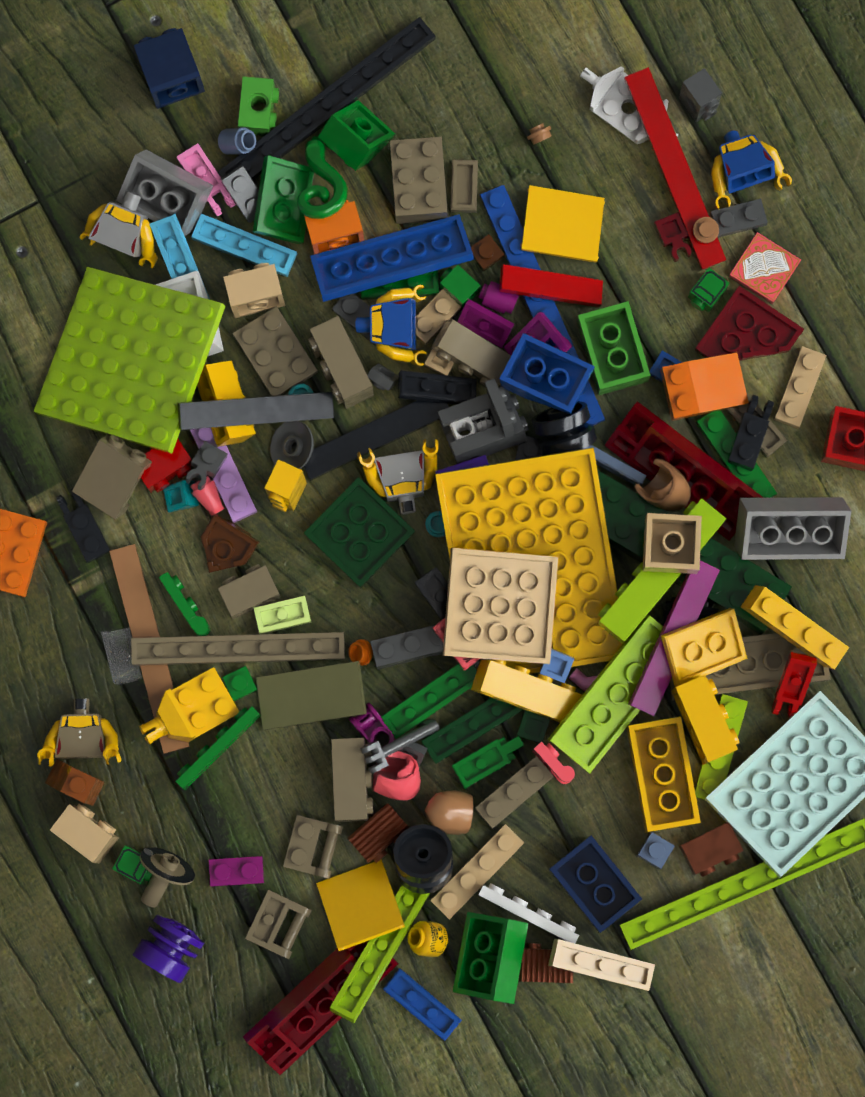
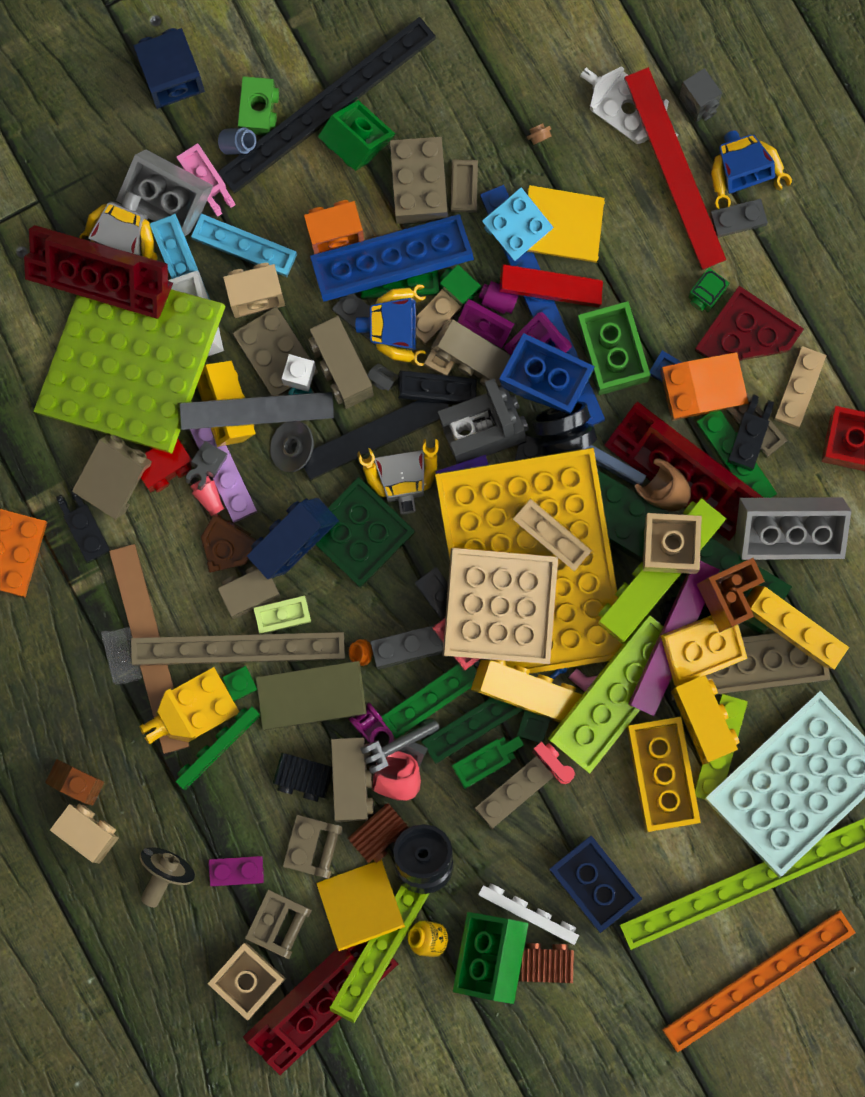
torso [37,699,121,767] -> none
green brick [112,845,153,884] -> none
dark purple wheel [132,915,205,983] -> none
green hinge [159,572,211,636] -> none
teal slope [163,480,199,512] -> none
plate [220,165,259,223] -> none
green plate [253,155,314,244] -> none
yellow brick [264,460,307,512] -> none
green plant [297,137,348,219] -> none
blue tile [383,968,462,1041] -> none
teal plate [425,511,446,538] -> none
medium nougat piece [425,790,473,835] -> none
tan plate [431,824,524,920] -> none
reddish brown plate [471,234,504,272] -> none
medium blue plate [540,648,575,683] -> none
tan plate [548,939,655,991] -> none
sand blue brick [636,832,675,870] -> none
dark red plate [654,212,691,262] -> none
copper brick [679,822,744,877] -> none
medium nougat plate [693,217,719,243] -> none
tile [729,232,801,304] -> none
red hinge [772,652,817,718] -> none
none -> dark red slope [24,225,173,319]
none -> tan brick [208,943,286,1021]
none -> dark blue brick [247,498,339,580]
none -> black brick [273,752,333,802]
none -> white brick [282,354,316,392]
none -> medium azure hinge [482,187,554,261]
none -> tan plate [513,498,592,571]
none -> orange tile [662,910,856,1053]
none -> dark orange brick [697,558,765,633]

